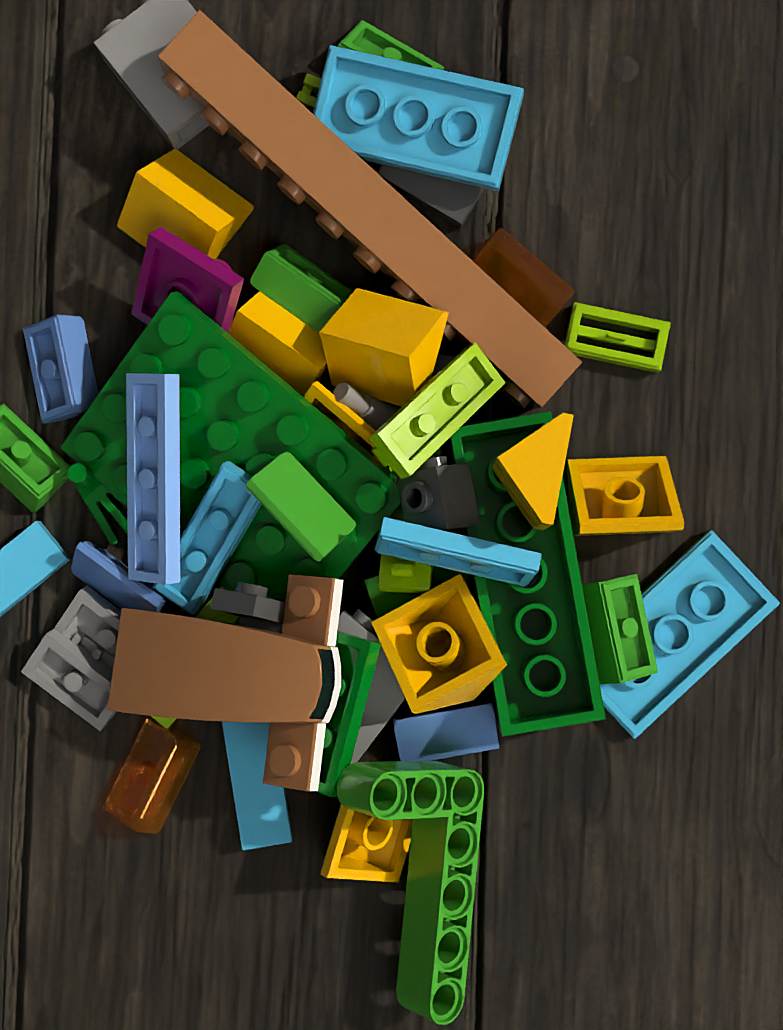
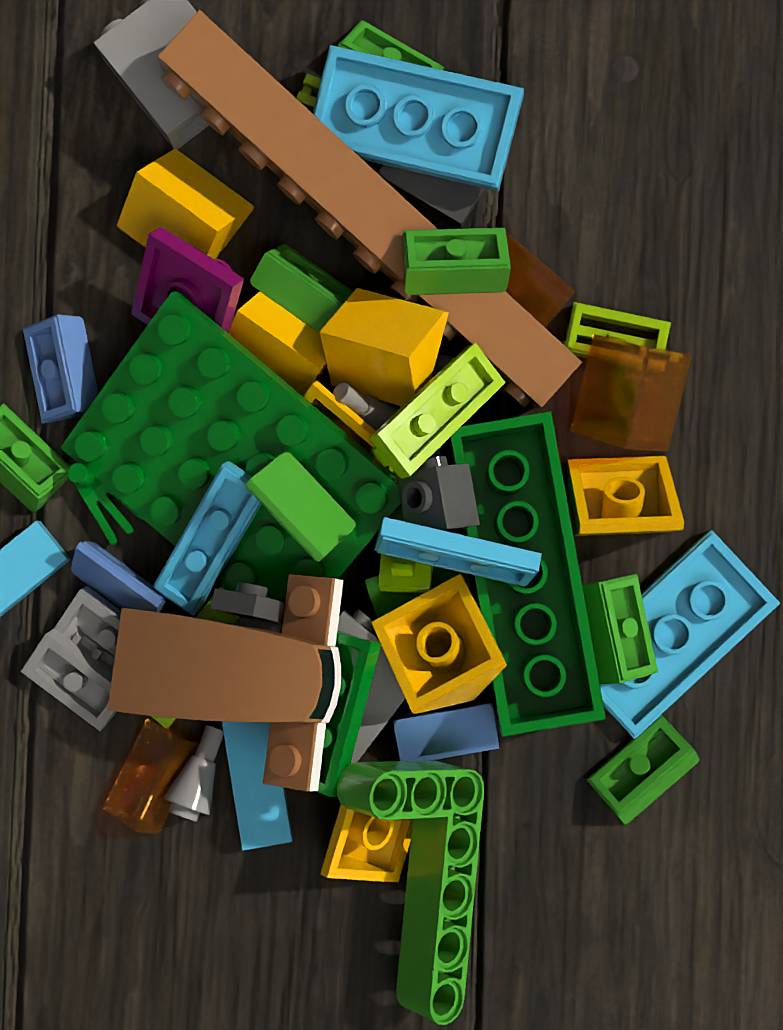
light blue plate [126,373,180,585] -> none
yellow slope [492,413,574,530] -> none
none -> light grey cone [163,725,224,821]
none -> bright green slope [402,228,511,295]
none -> clear orange slope [571,334,692,452]
none -> bright green slope [586,715,700,825]

